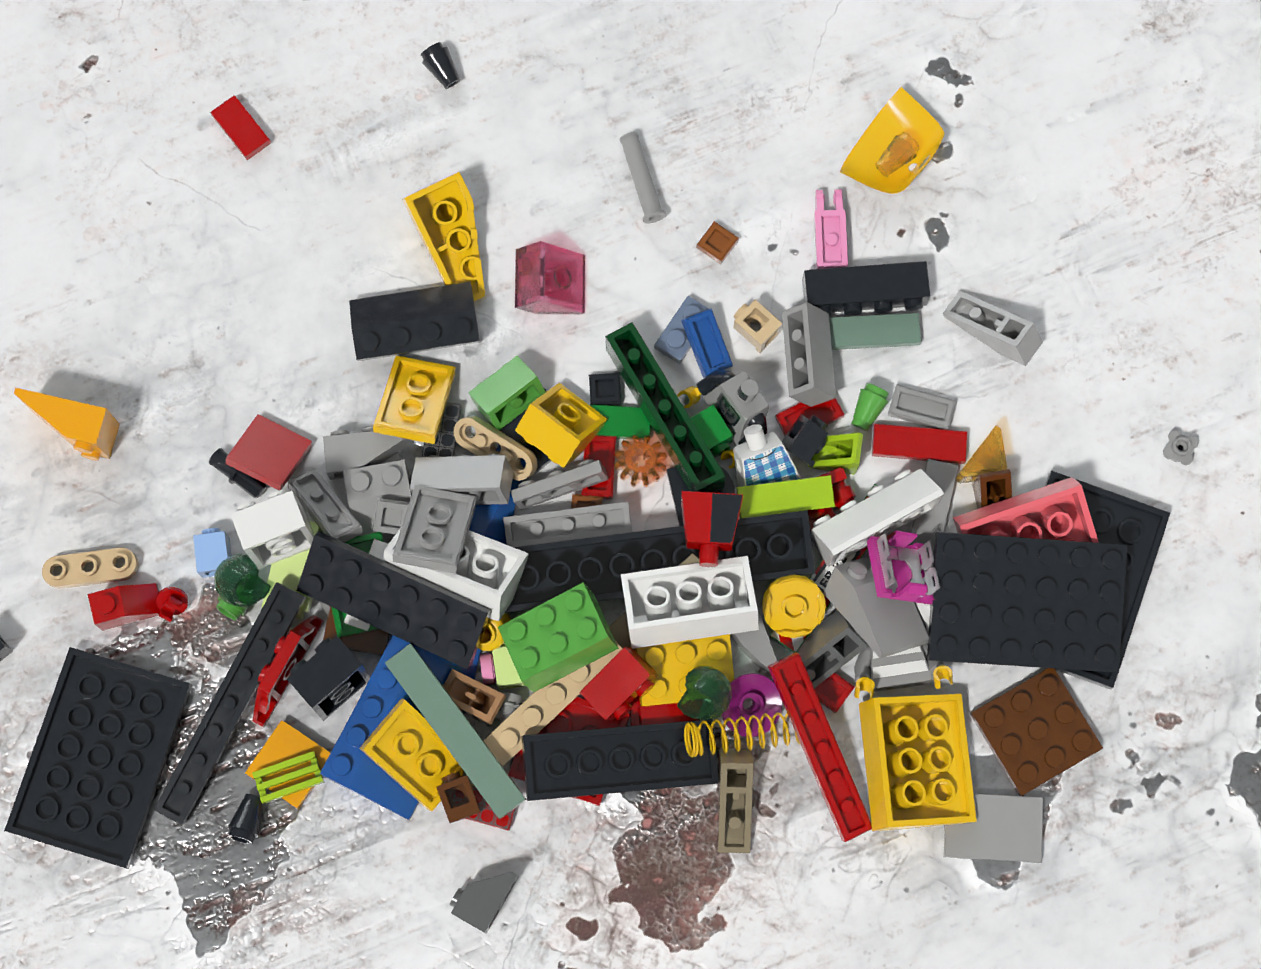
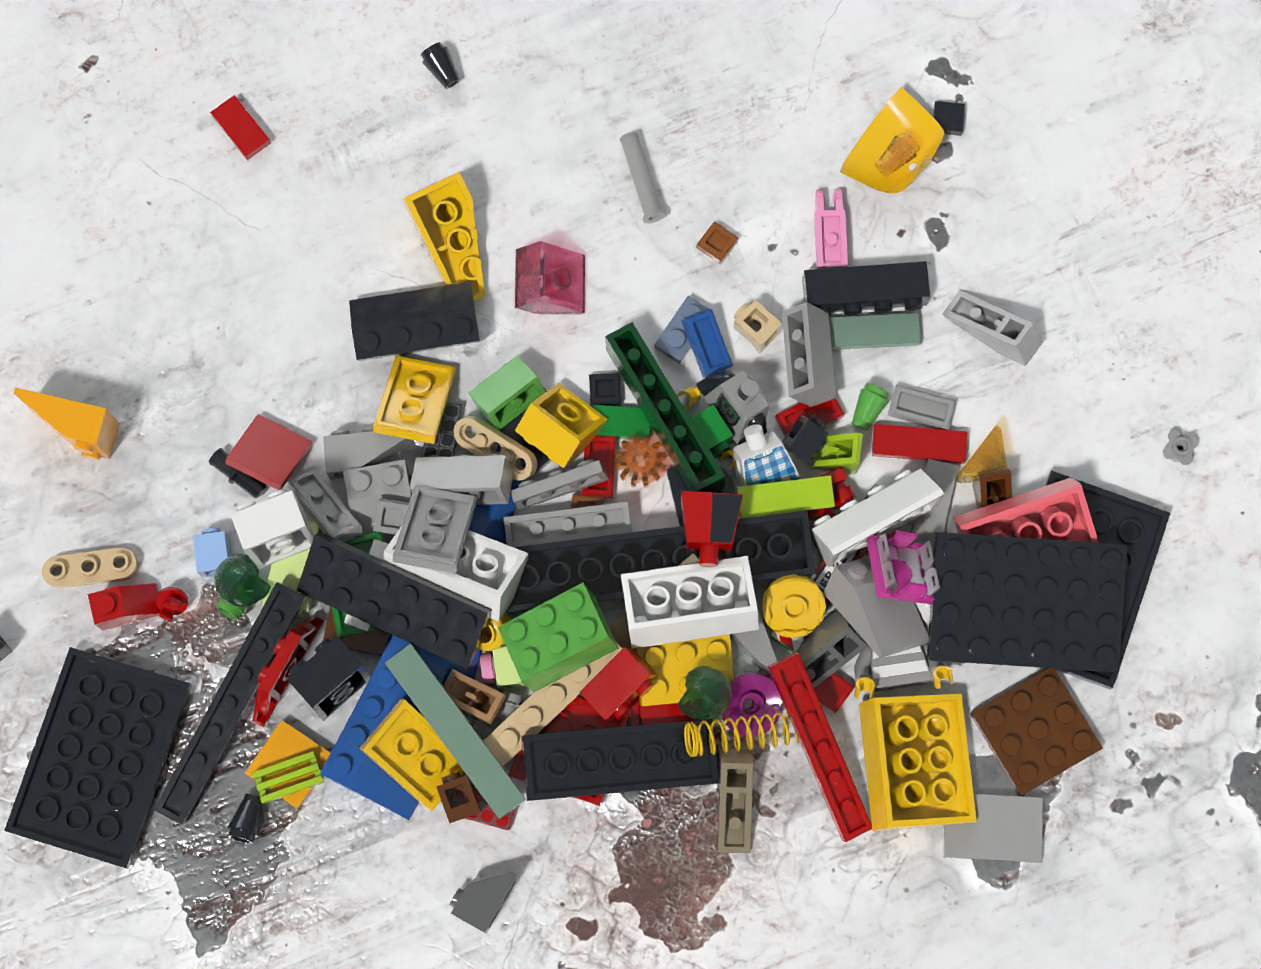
none -> black tile [933,101,965,136]

